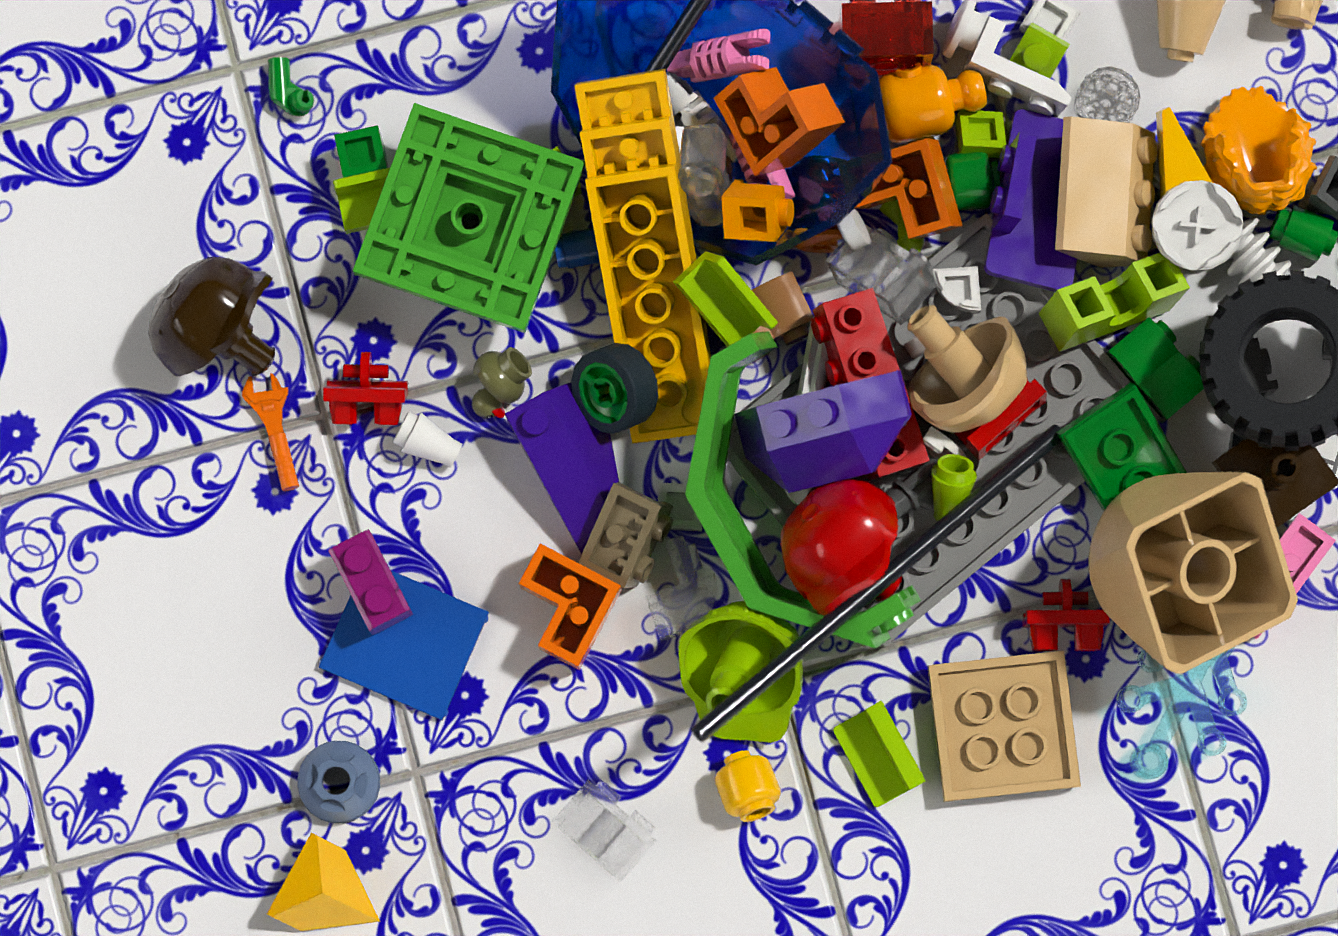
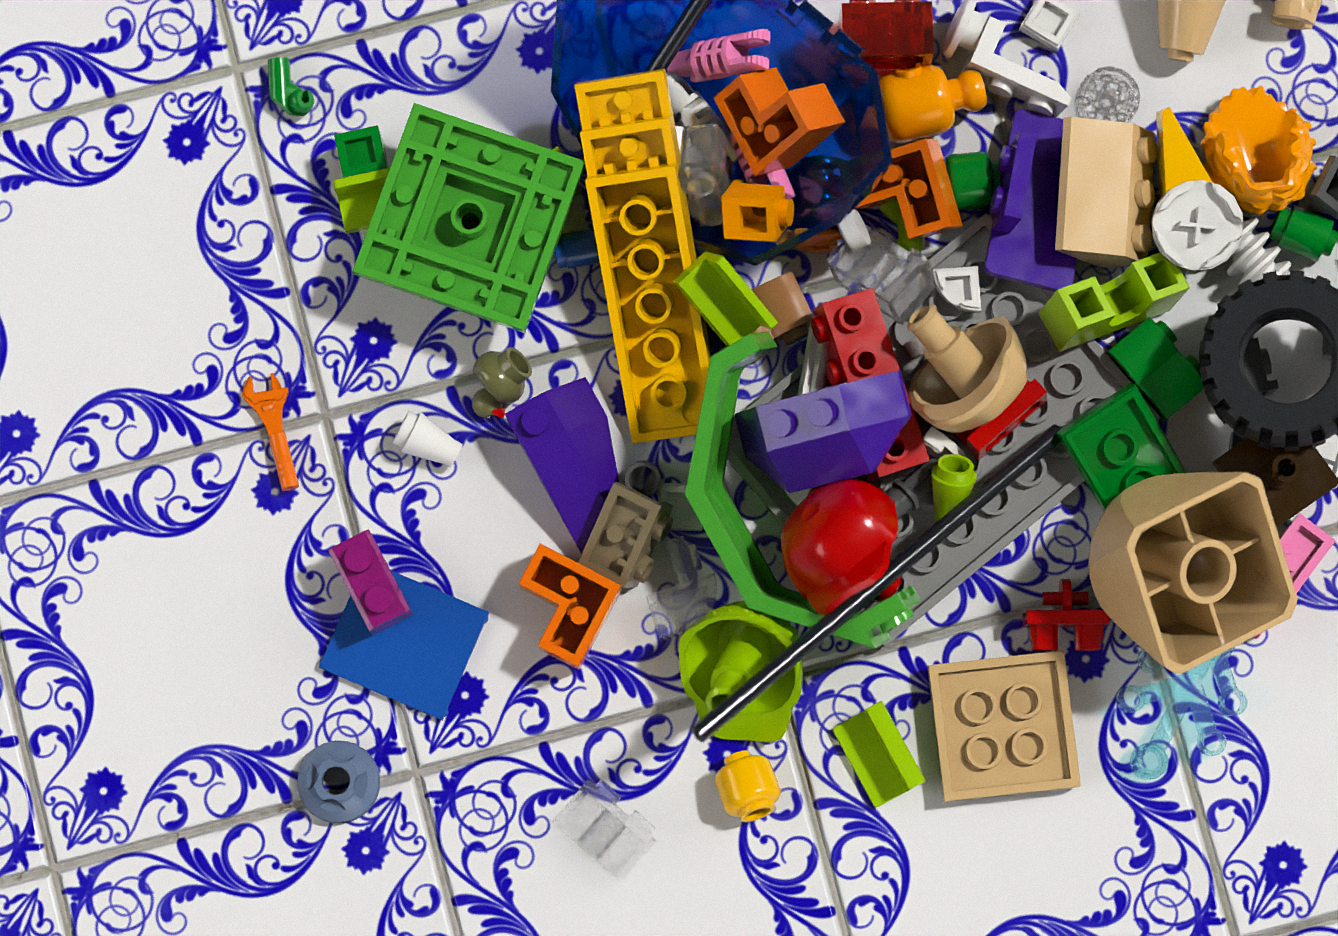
dark brown piece [148,257,275,376] -> none
yellow slope [267,832,380,931] -> none
red hips [323,352,408,425] -> none
black wheel [571,343,658,434] -> none
lime plate [955,110,1006,158] -> none
lime plate [1010,22,1070,79] -> none
none -> dark grey hinge [625,460,661,497]

